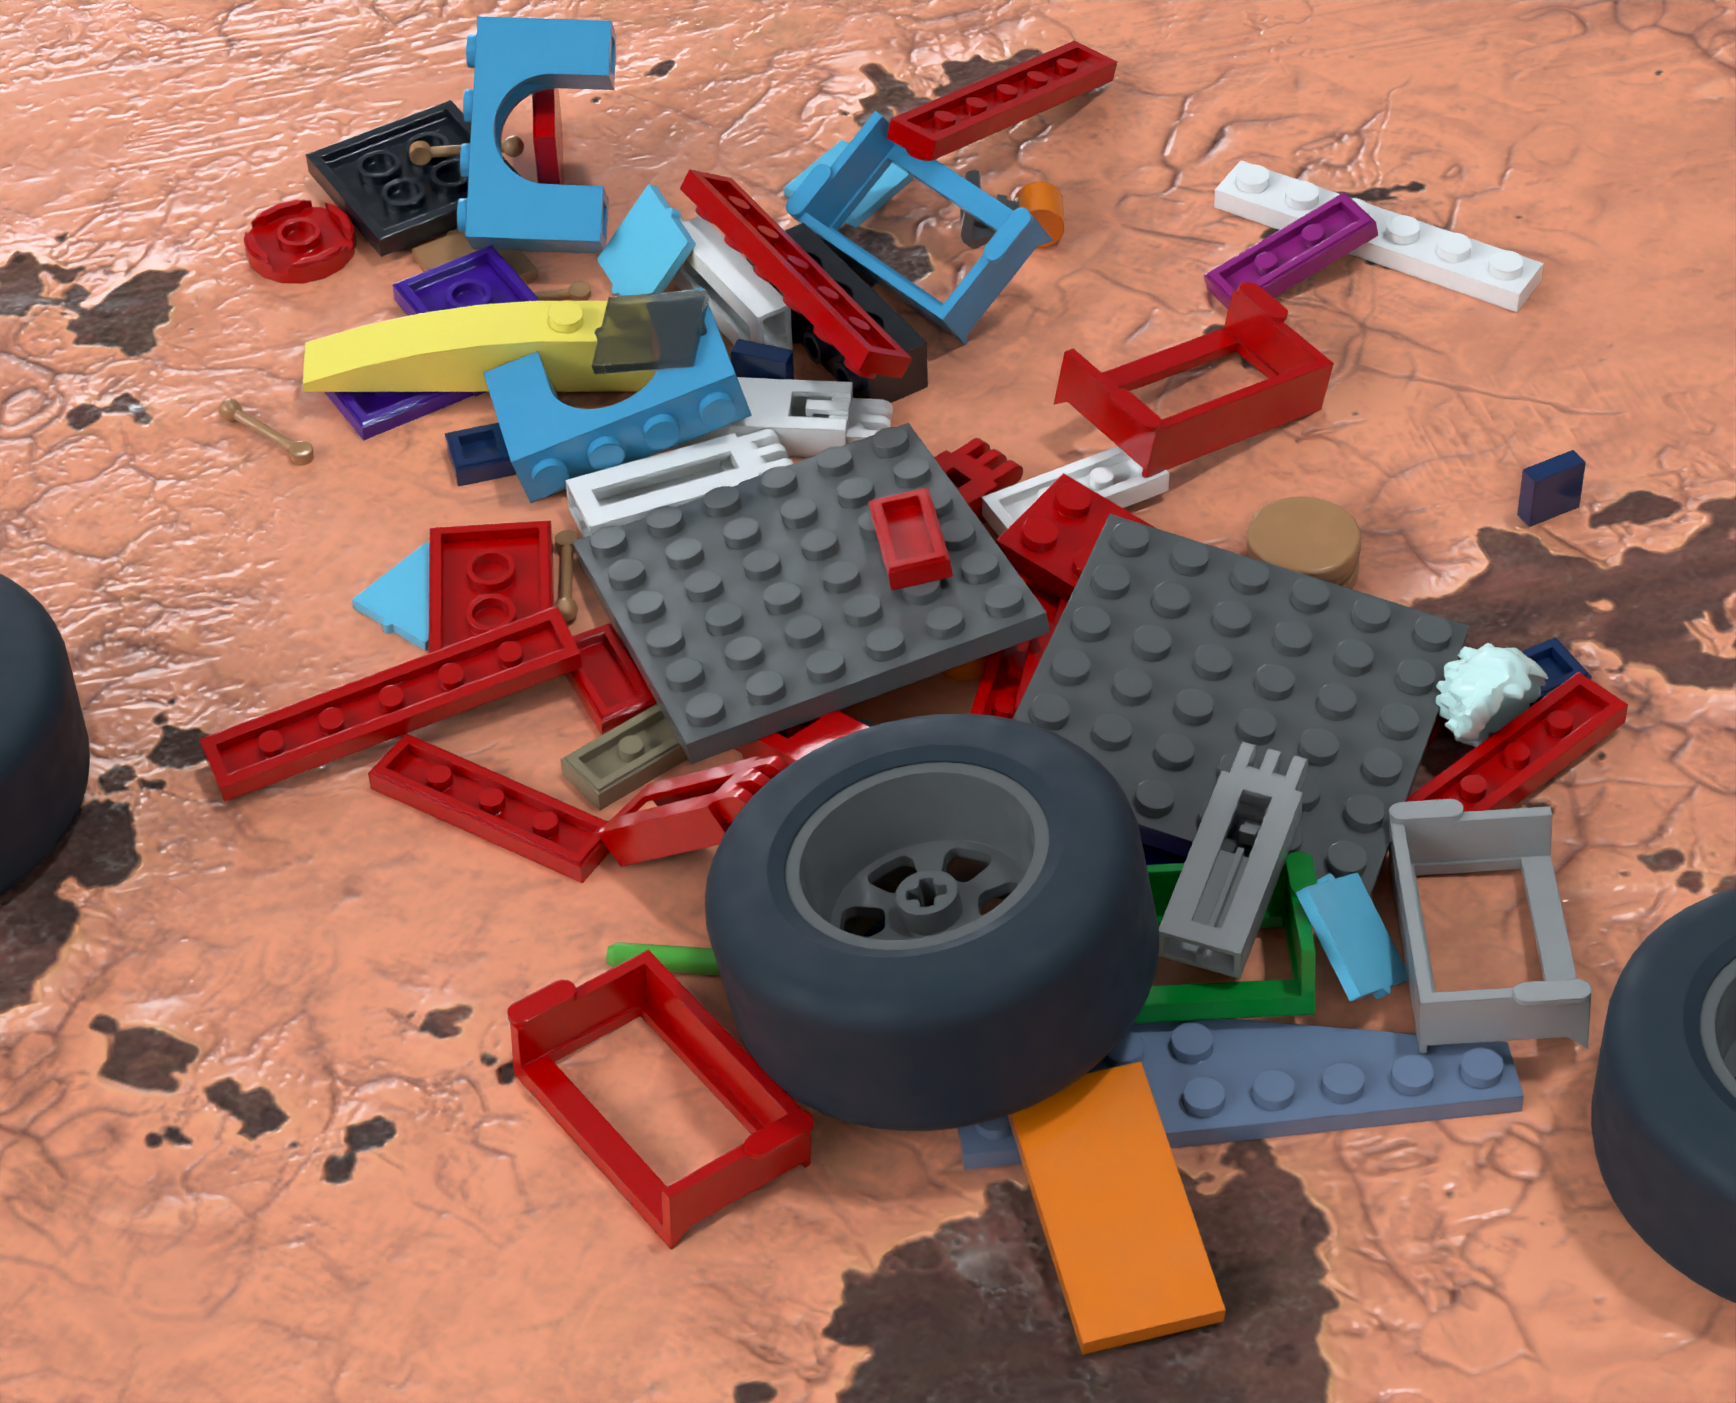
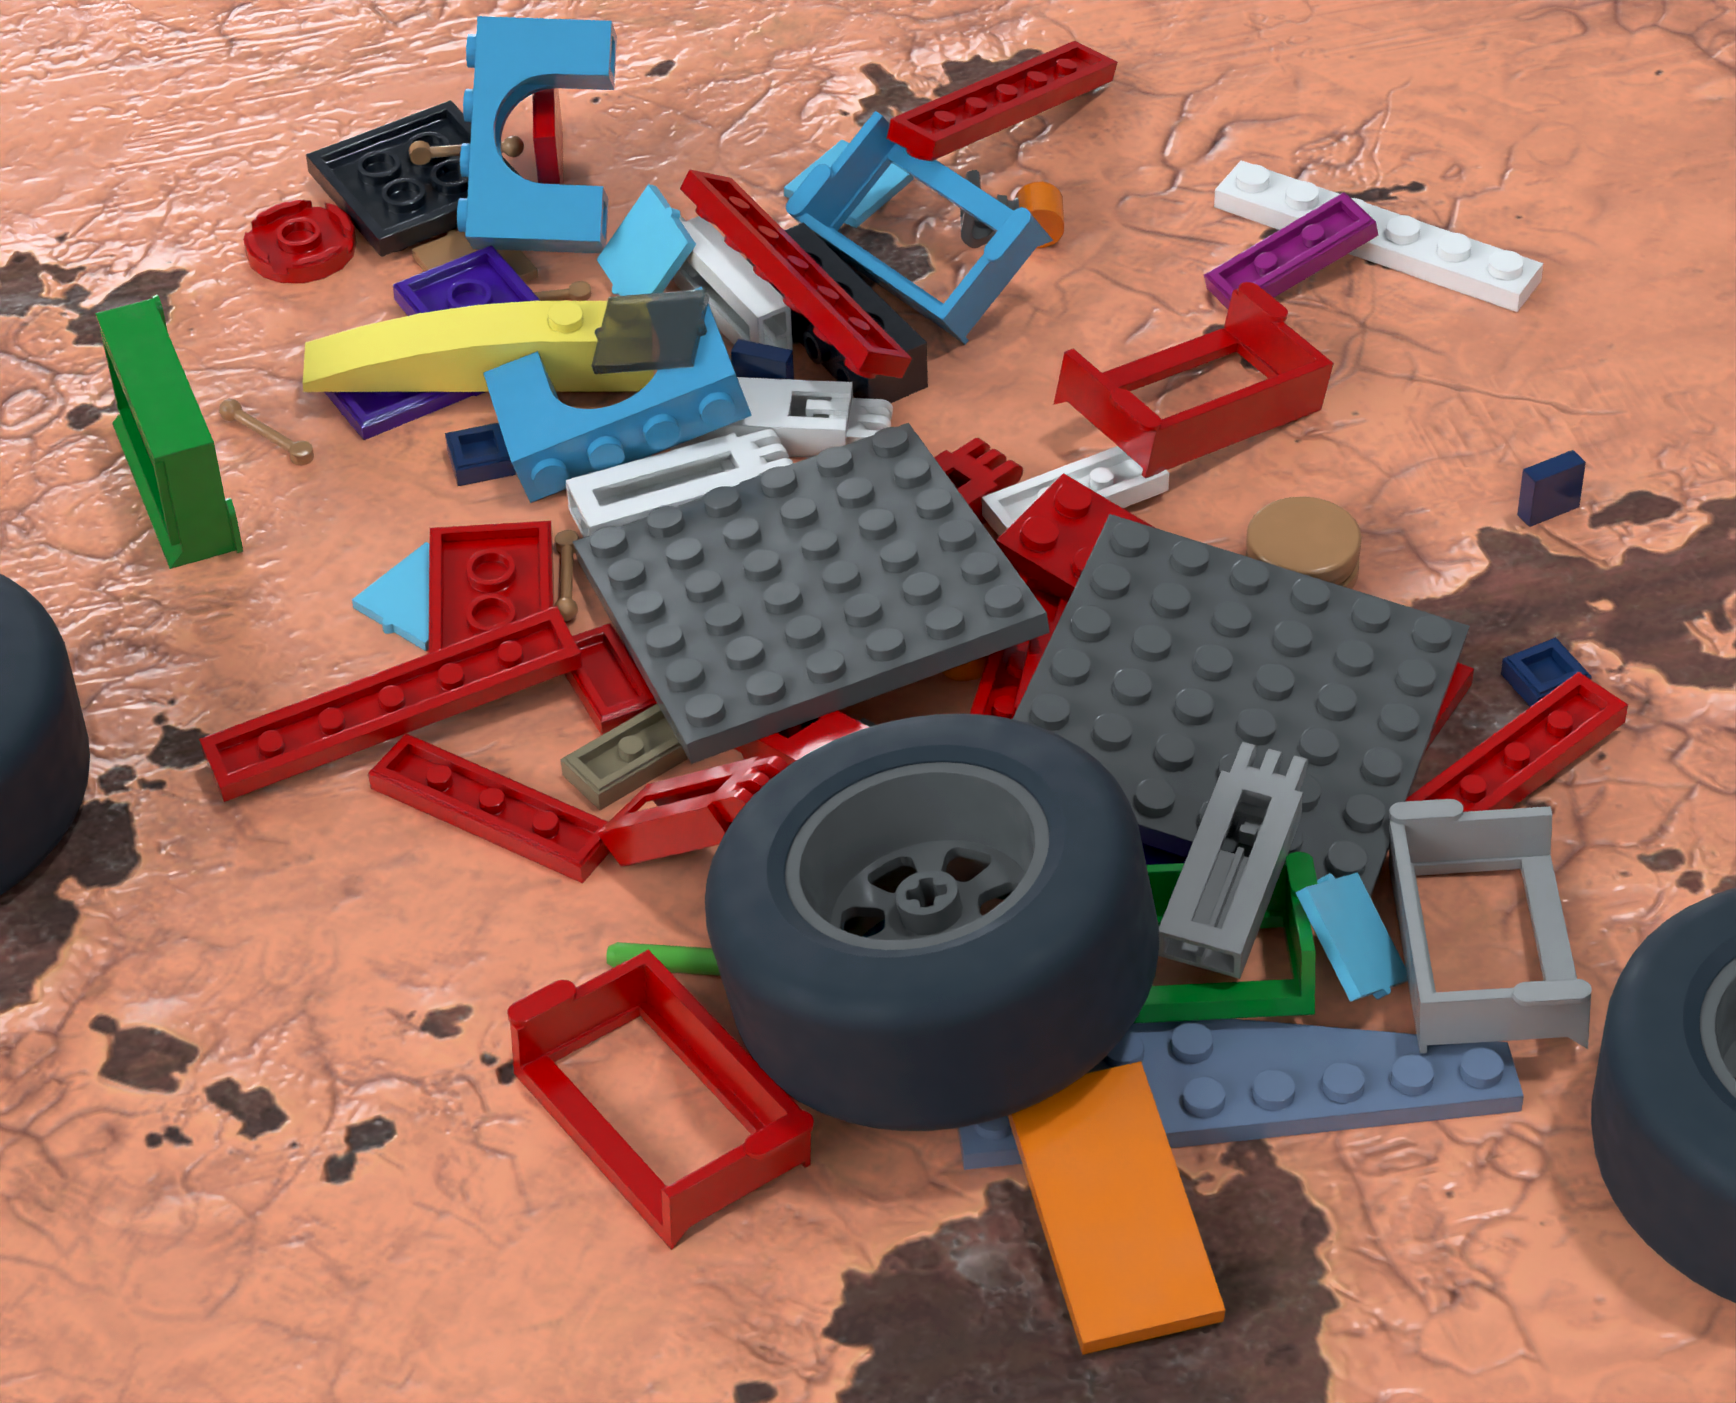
red tile [868,488,953,591] -> none
light aqua hair [1435,643,1548,747] -> none
none -> green piece [95,294,243,569]

